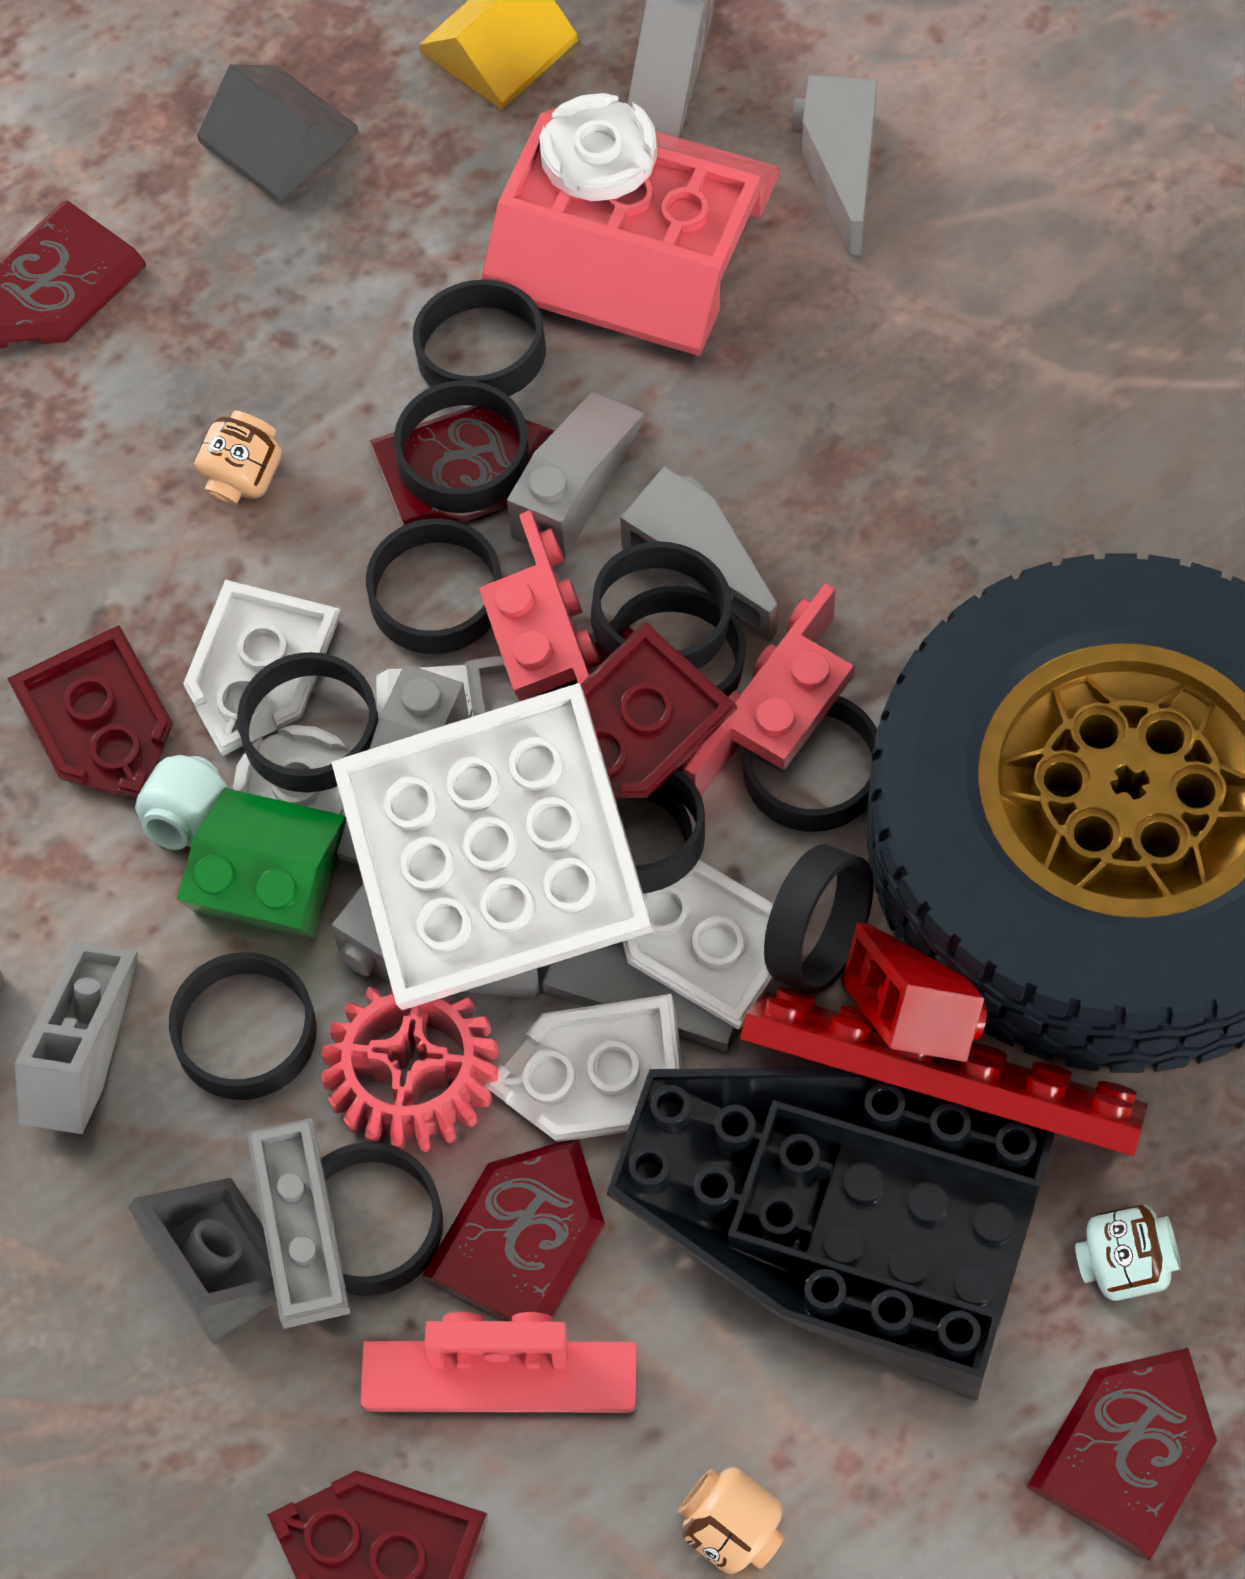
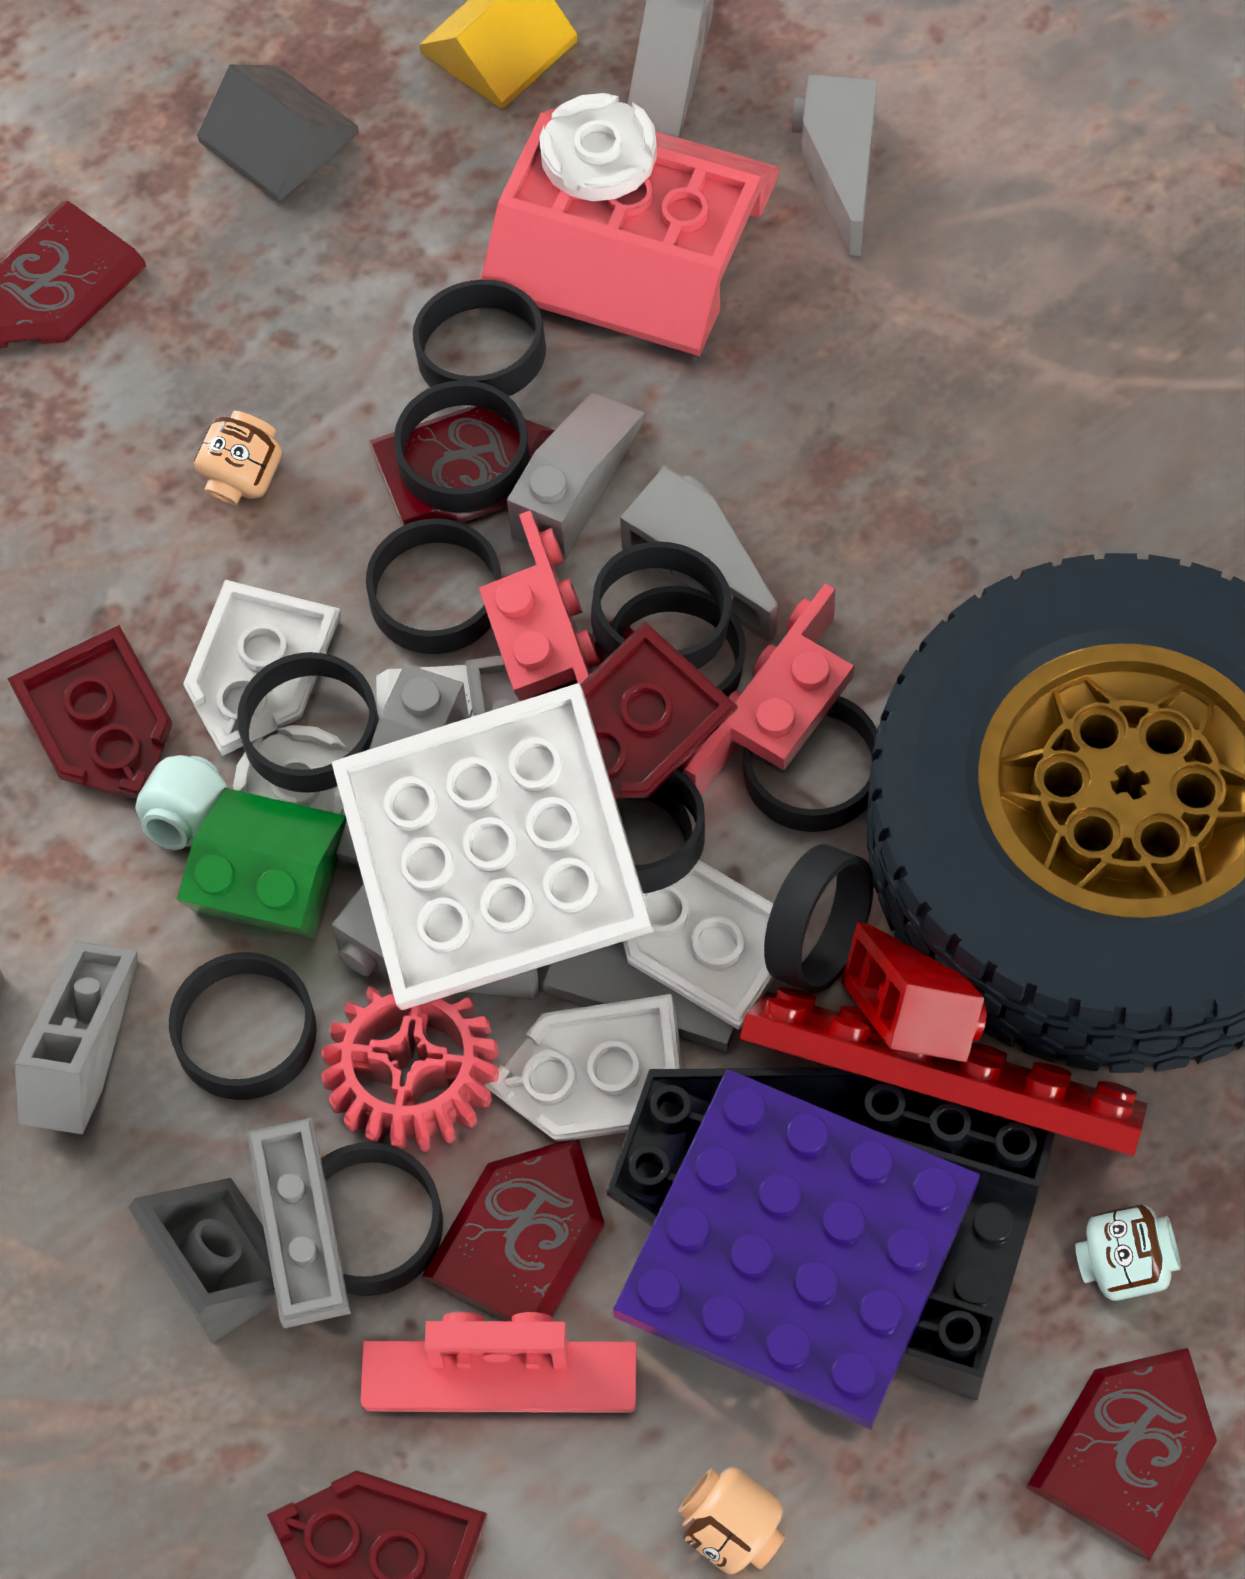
none -> dark purple plate [613,1069,980,1430]

